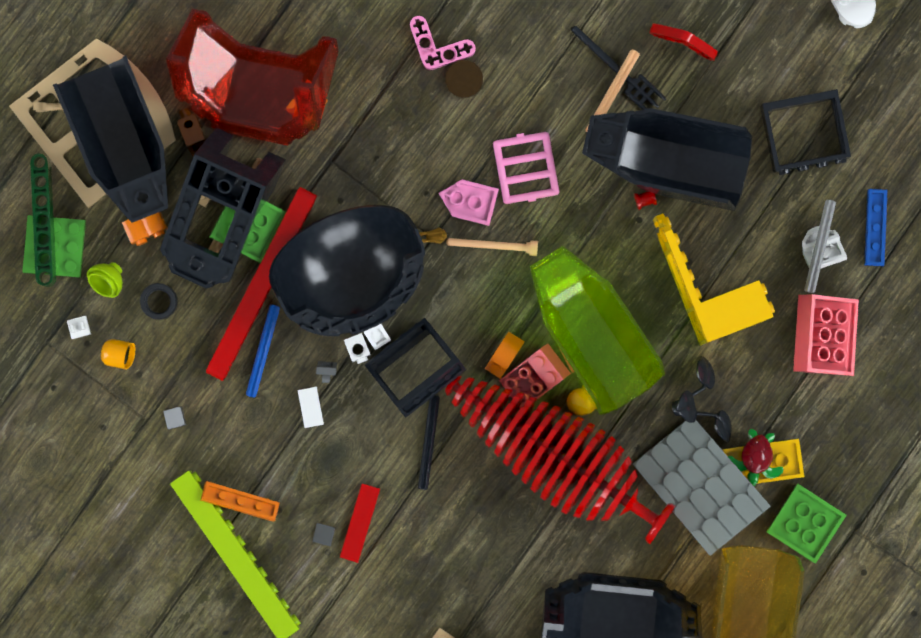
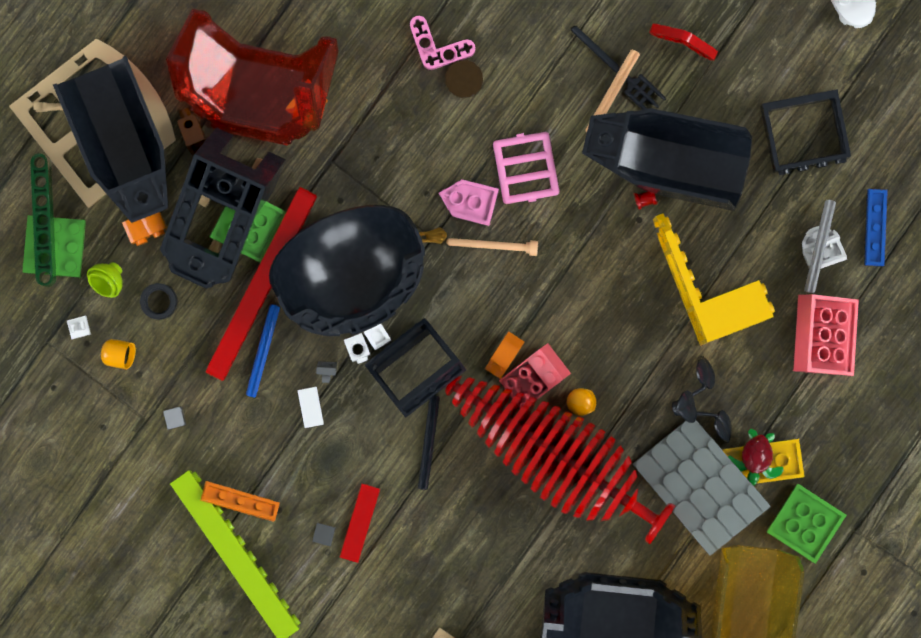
clear neon green windscreen [530,246,665,415] -> none

